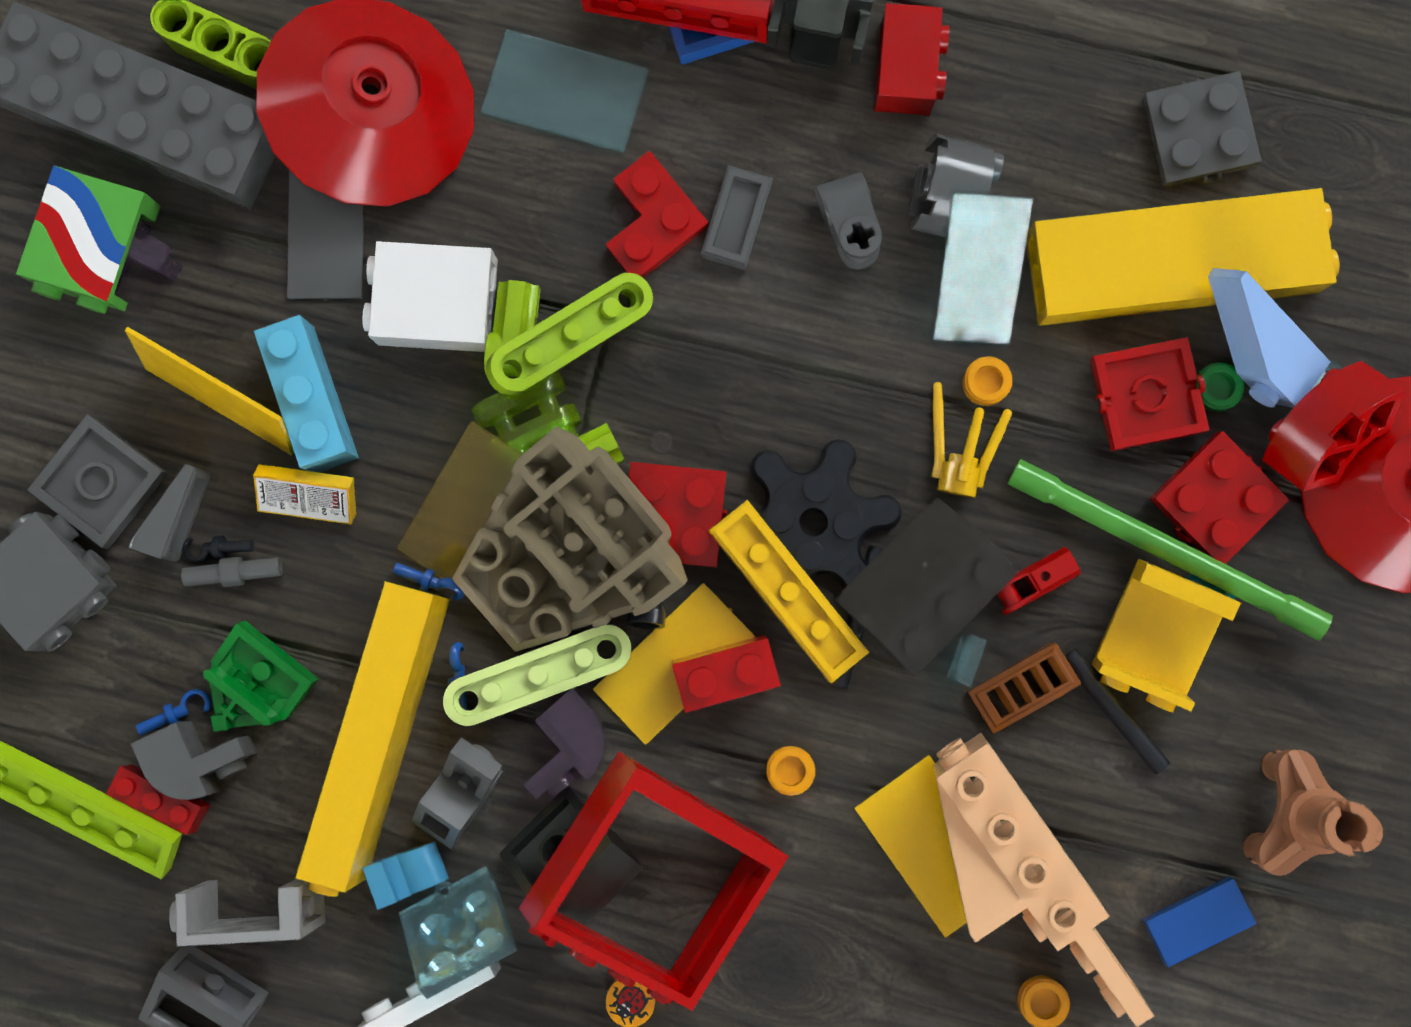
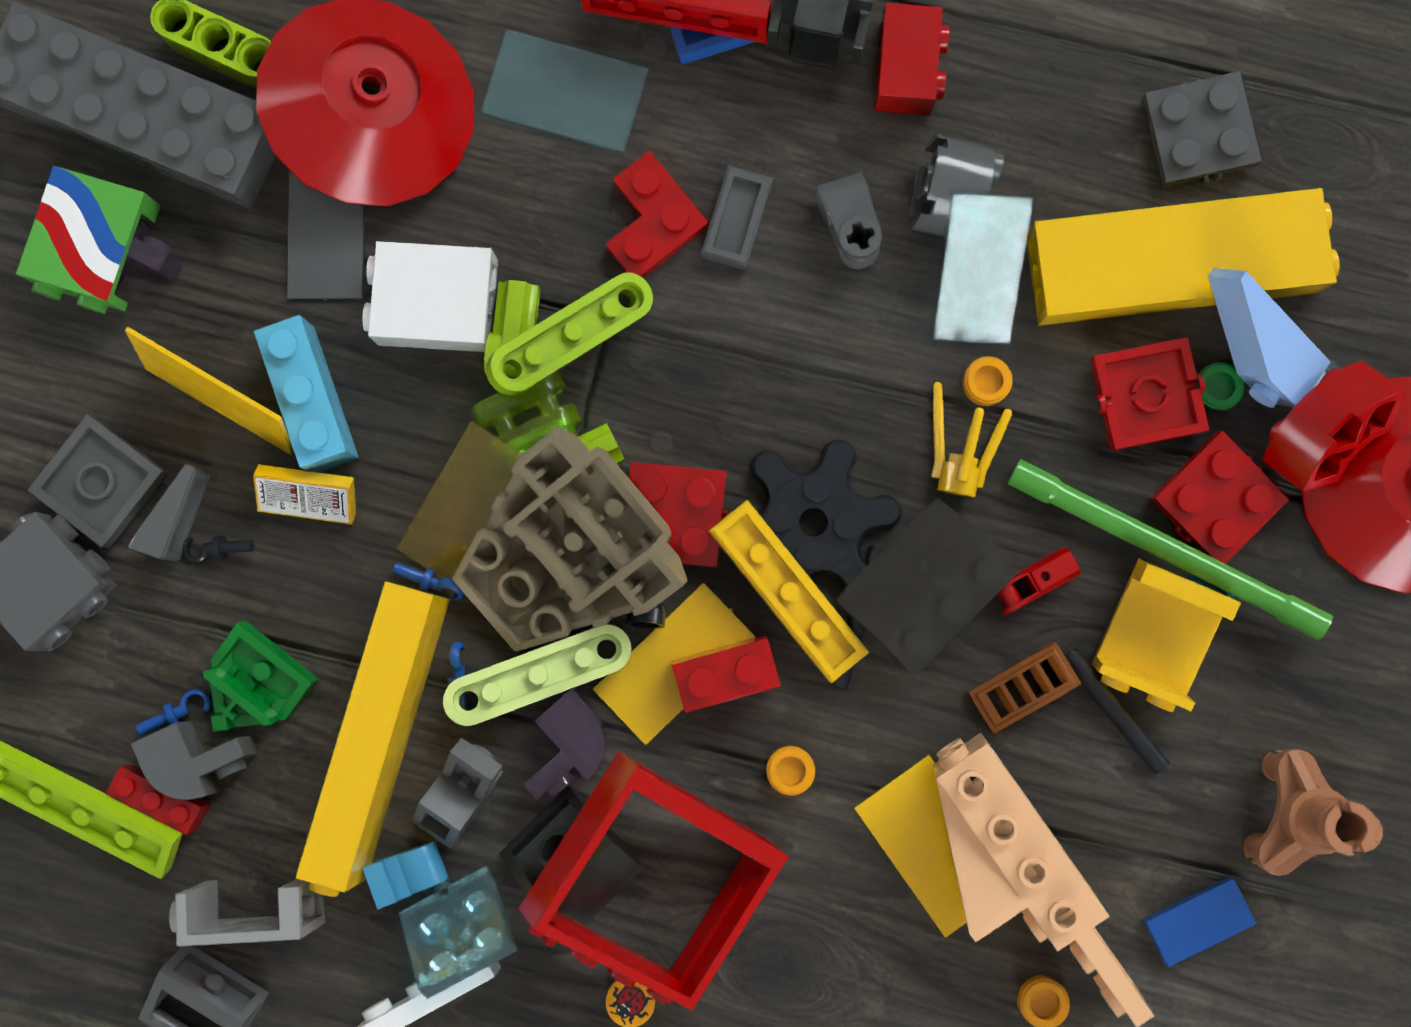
dark grey bar [181,556,283,587] -> none
clear light blue tile [947,634,987,687] -> none

